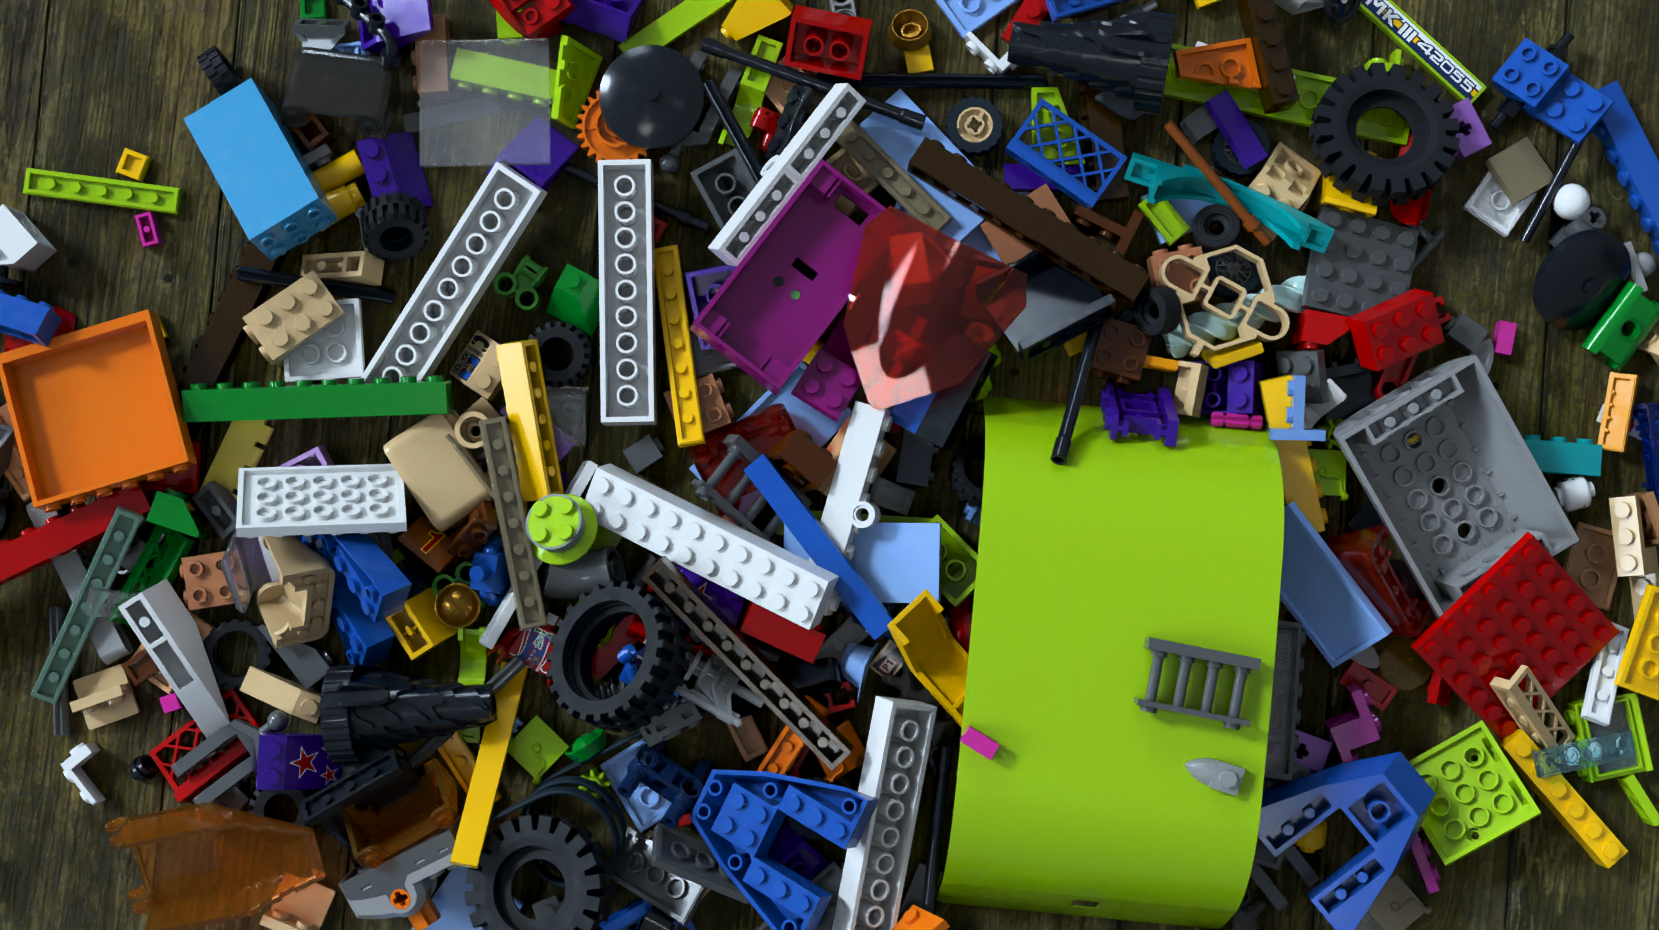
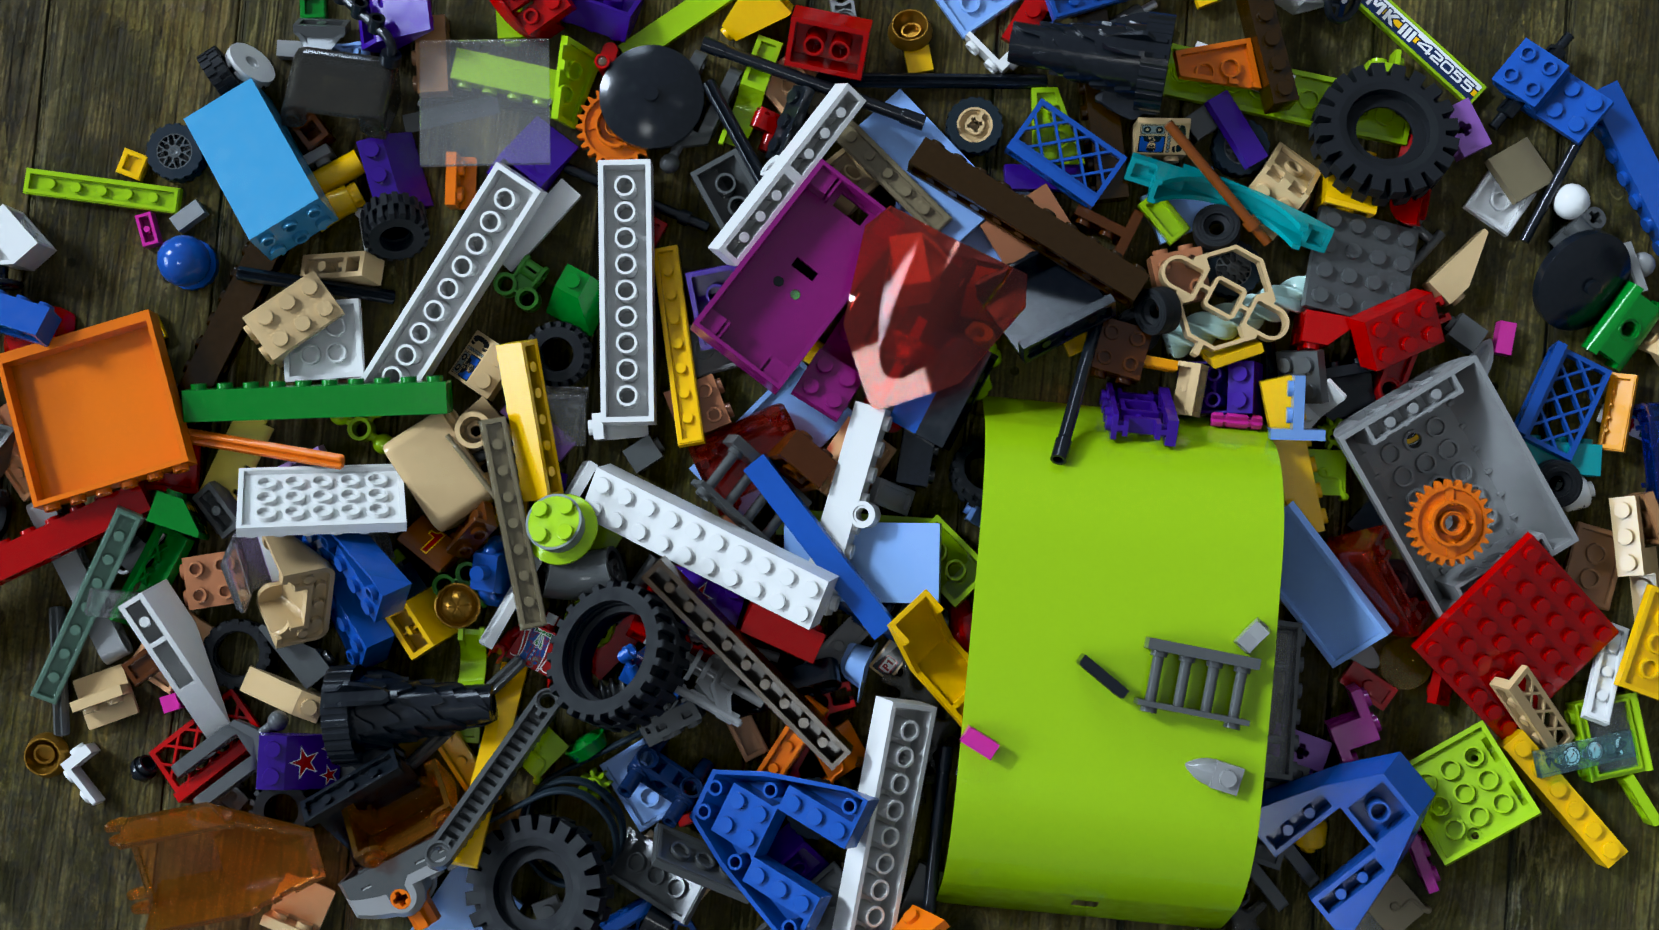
none -> pearl gold hat [24,732,70,778]
none -> black wheel [146,123,207,184]
none -> blue tile [157,235,220,291]
none -> light grey piece [169,199,209,234]
none -> orange axle [188,428,345,470]
none -> white tile [225,42,275,88]
none -> light grey piece [276,40,313,61]
none -> lime piece [330,416,393,454]
none -> dark grey gear [424,688,561,871]
none -> orange bracket [445,152,478,210]
none -> white tile [503,178,582,273]
none -> white bracket [588,413,649,441]
none -> red piece [594,42,621,76]
none -> black tile [1076,653,1129,699]
none -> tan slope [1130,117,1191,164]
none -> light grey piece [1233,617,1270,654]
none -> orange gear [1404,479,1494,566]
none -> tan slope [1422,228,1489,307]
none -> blue fence [1514,340,1612,462]
none -> black tyre [1538,459,1583,508]

